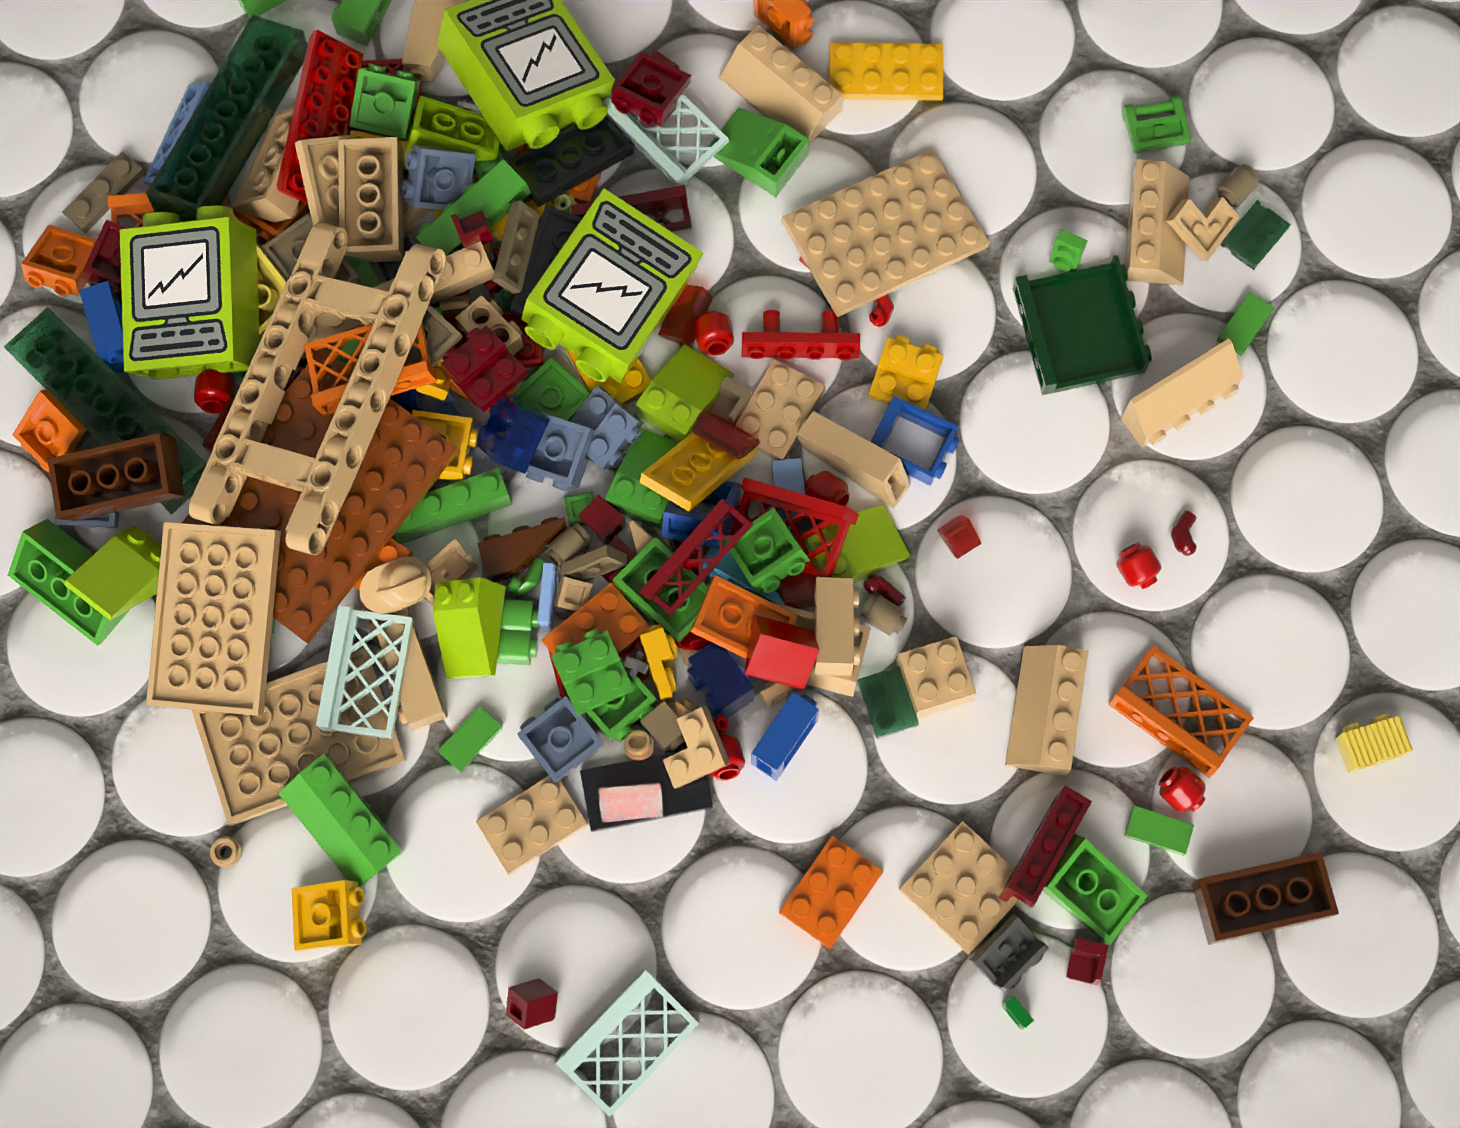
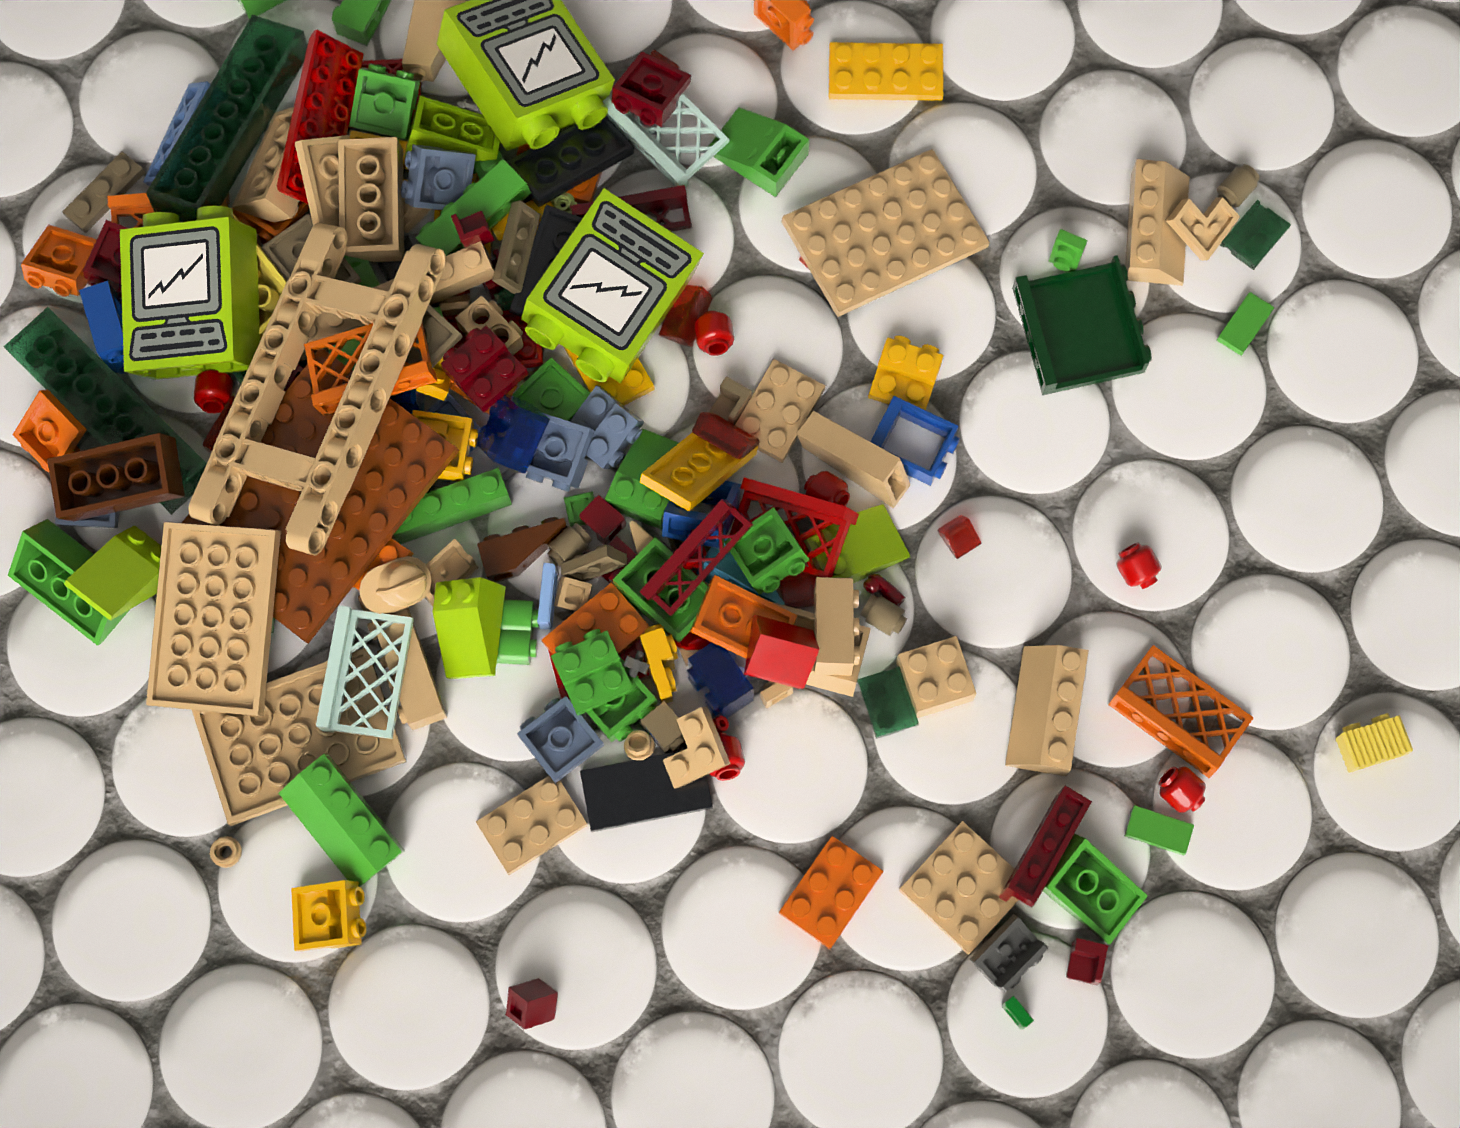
bright green tile [438,706,503,773] -> none
bright green arm [506,558,546,596] -> none
light aqua fence [554,969,699,1117] -> none
clear red slope [598,782,664,822] -> none
lime slope [635,344,734,442] -> none
tan plate [673,698,700,717] -> none
tan slope [720,25,843,143] -> none
red plate [742,310,860,360] -> none
blue window [751,692,819,781] -> none
light blue tile [771,458,807,520] -> none
red arm [869,294,894,327] -> none
tan slope [1121,338,1244,447] -> none
bright green plate [1122,95,1191,154] -> none
dark red arm [1171,510,1197,556] -> none
reddish brown brick [1192,852,1339,945] -> none

